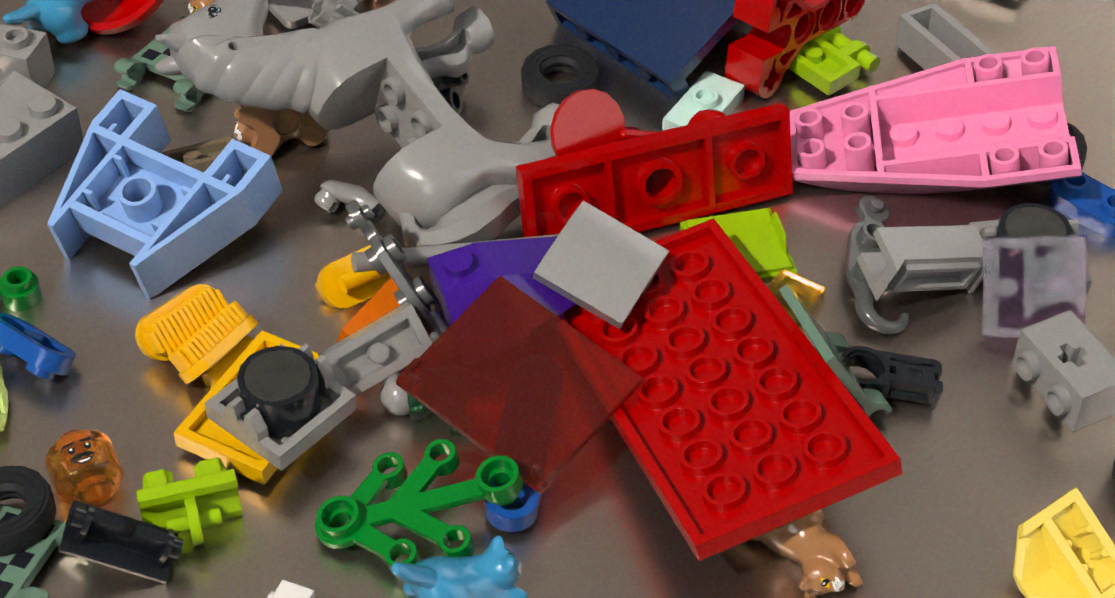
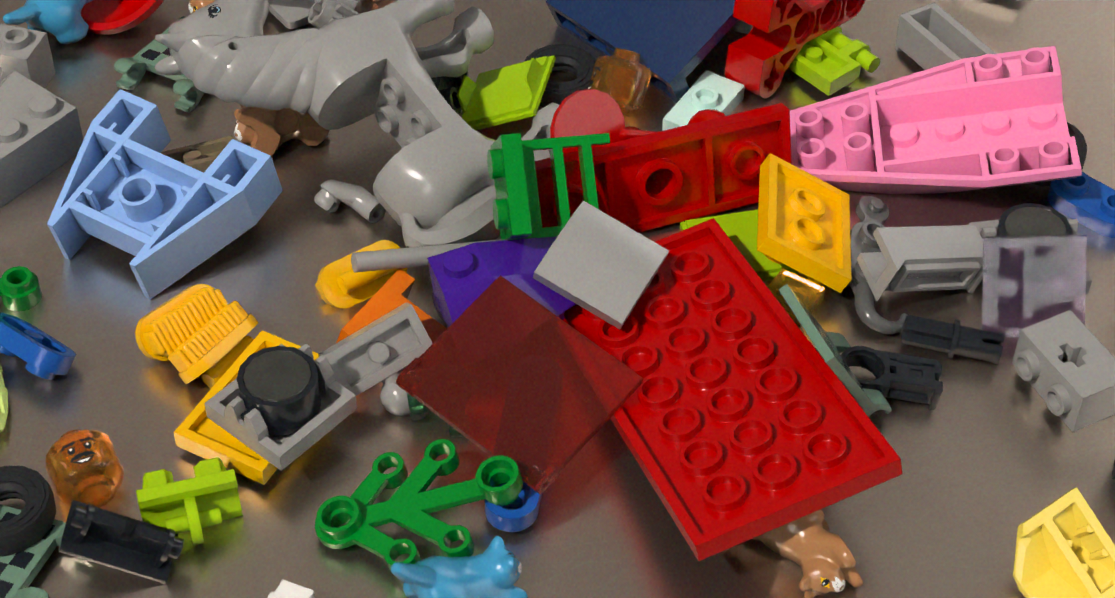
dark grey piece [345,200,458,361] -> none
none -> lime piece [457,55,556,130]
none -> green plate [487,133,620,241]
none -> clear orange head [588,48,651,117]
none -> yellow plate [757,153,852,293]
none -> black axle [901,315,1005,365]

